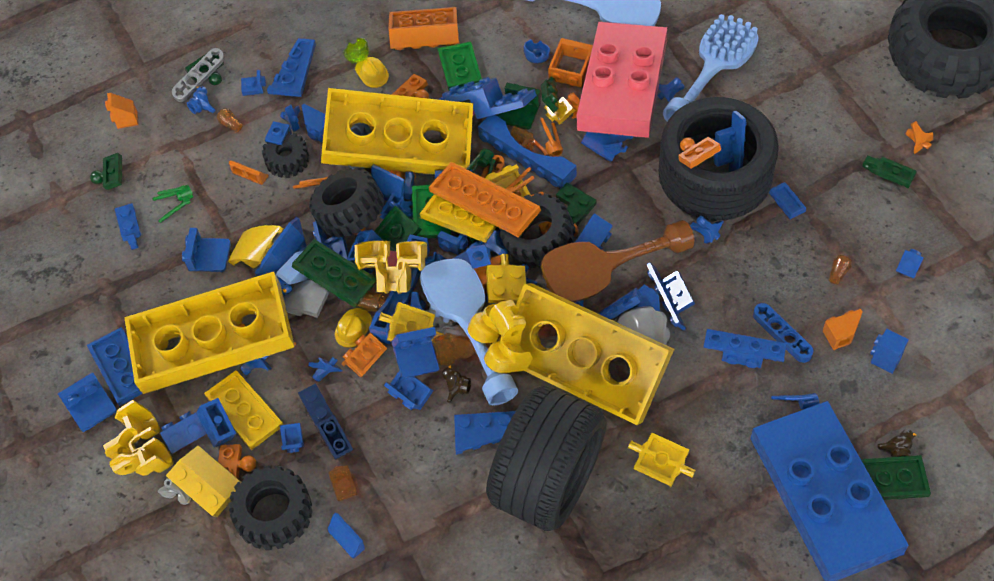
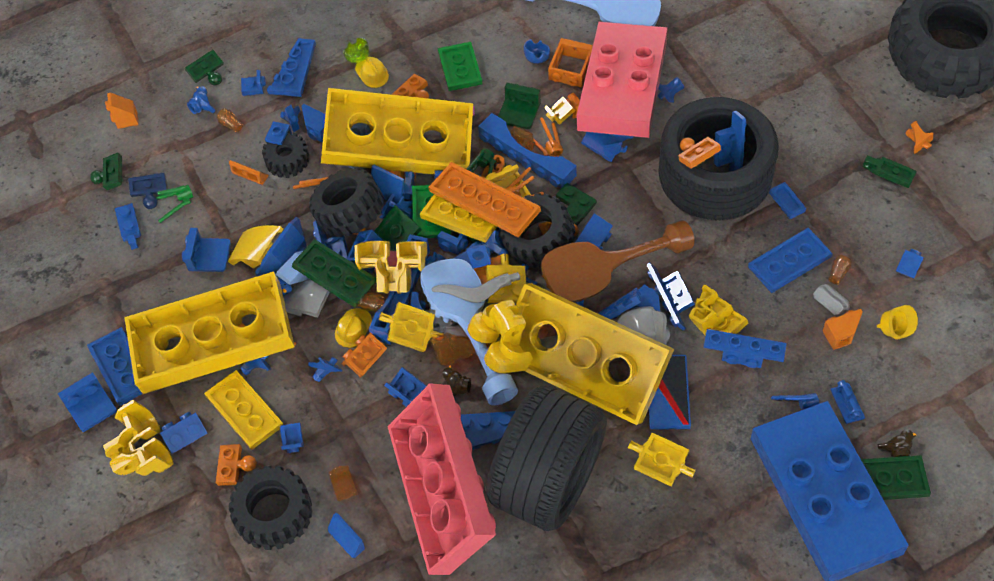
light grey plant [158,479,191,505] -> none
yellow slope [166,446,241,517] -> none
light grey beam [172,48,224,102] -> none
blue brick [196,398,236,448] -> none
dark blue slope [298,383,353,460] -> none
orange slope [389,7,459,50] -> none
blue bracket [391,327,440,379] -> none
blue bracket [439,77,537,119] -> none
dark green hinge [541,77,559,113] -> none
light blue piece [663,14,758,122] -> none
blue piece [690,216,723,243] -> none
blue beam [753,303,813,363] -> none
blue brick [870,328,909,374] -> none
none -> dark blue plate [128,173,168,209]
none -> coral plate [388,383,496,575]
none -> light grey piece [432,272,520,303]
none -> tile [649,355,691,429]
none -> yellow slope [689,285,749,336]
none -> blue tile [748,228,833,293]
none -> light grey piece [813,284,850,316]
none -> blue hinge [830,380,865,424]
none -> yellow piece [876,305,918,340]

